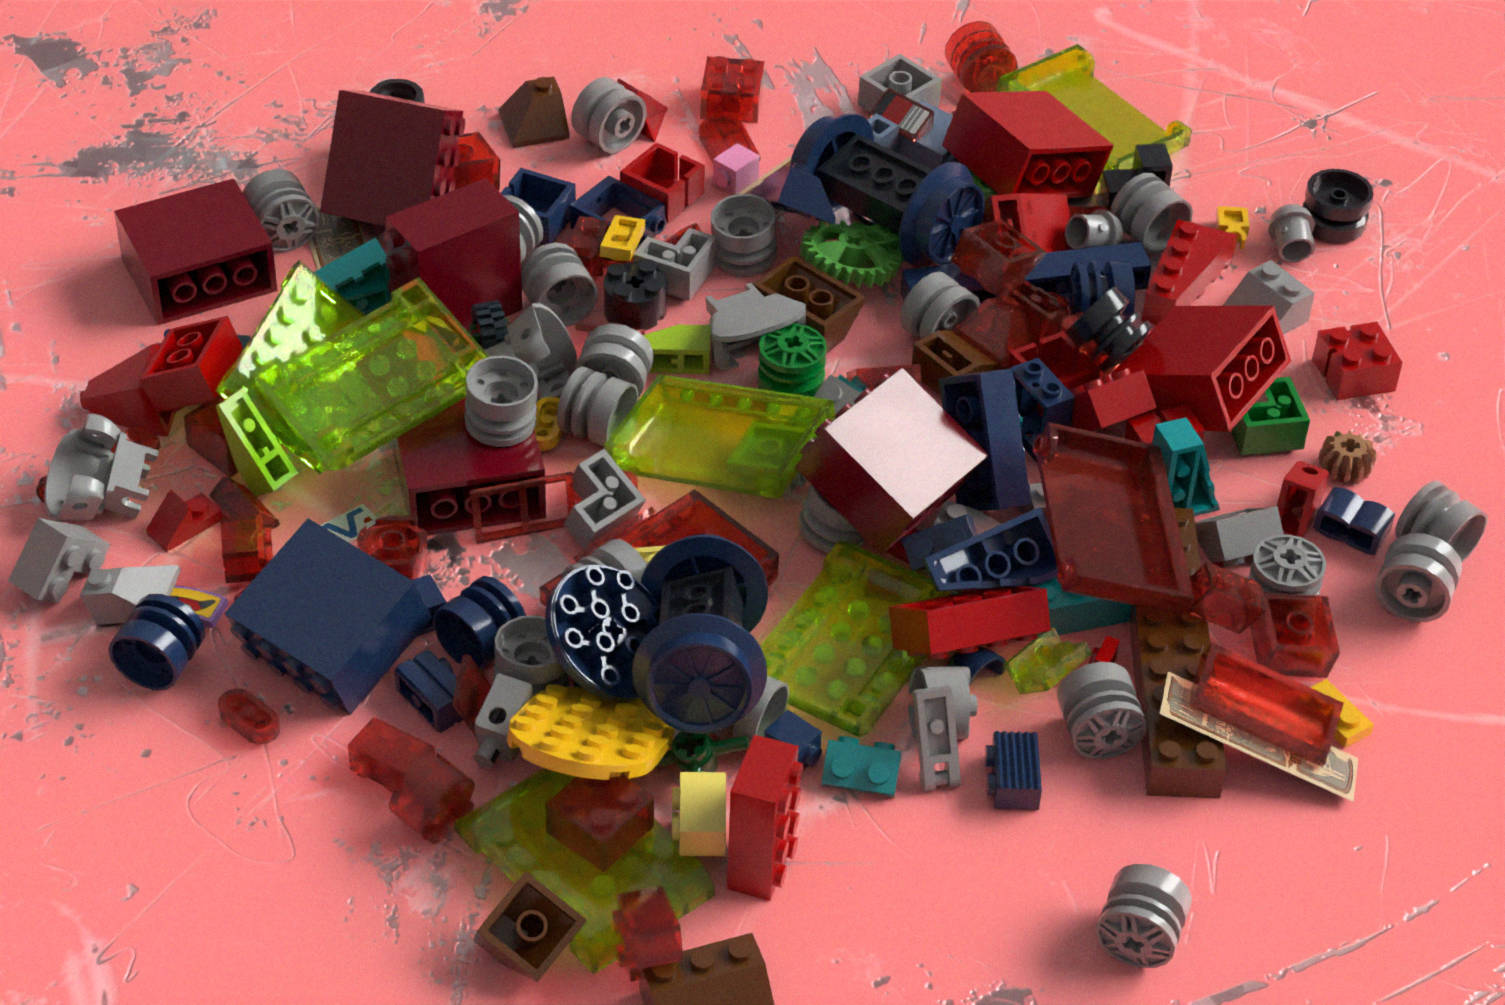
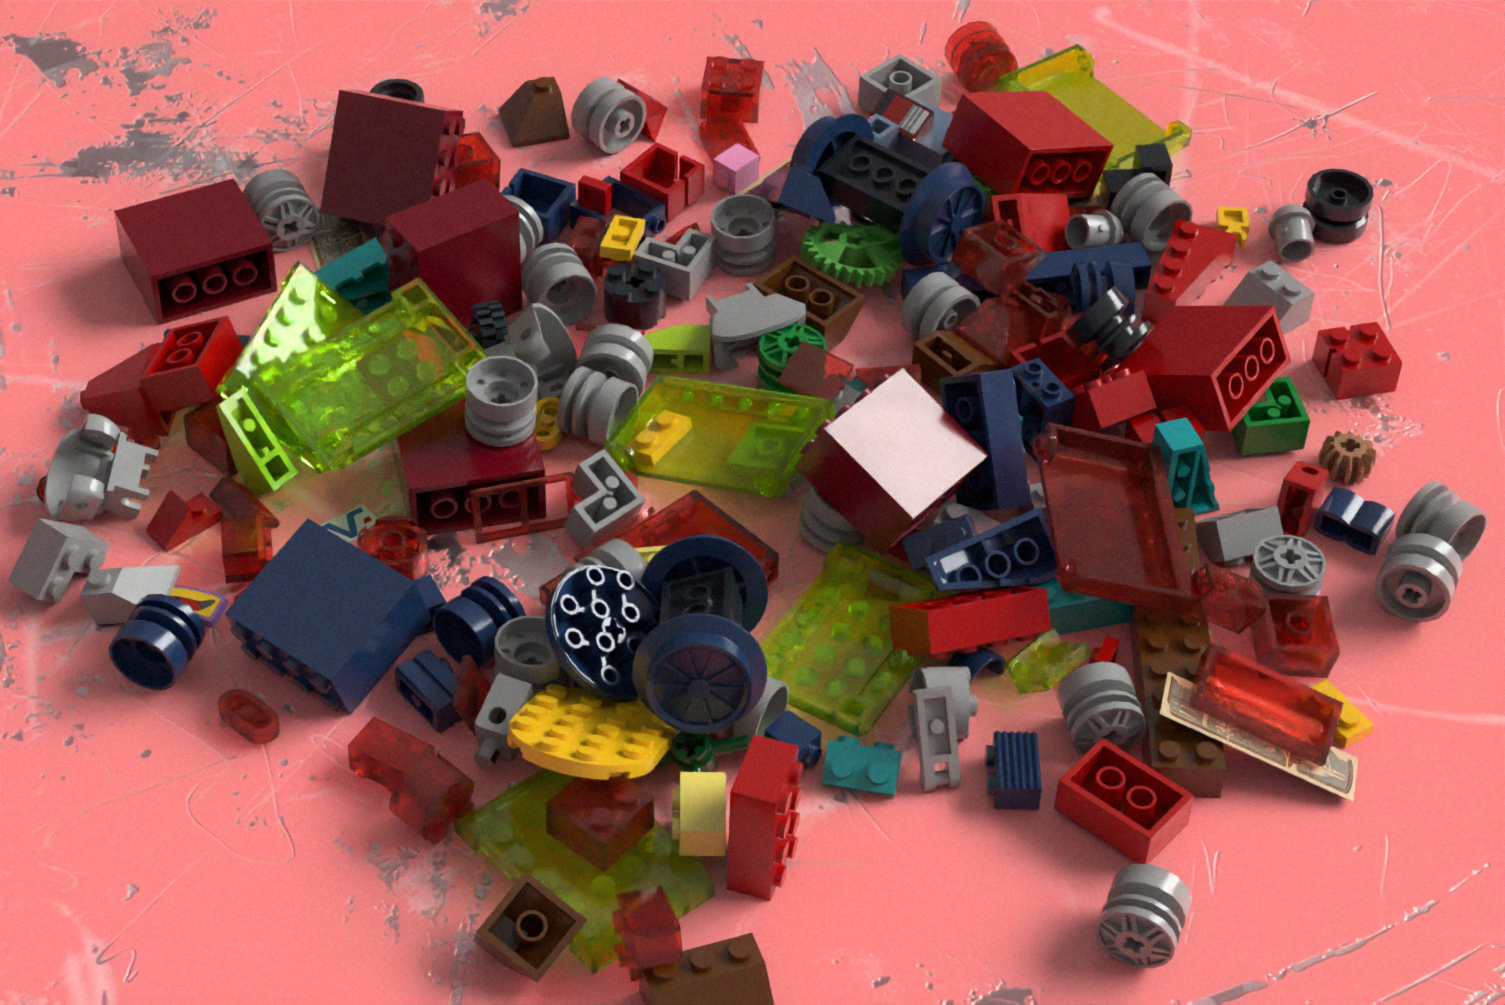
none -> red plate [578,175,611,215]
none -> yellow plate [625,410,692,466]
none -> clear red piece [778,340,854,407]
none -> red brick [1054,738,1194,864]

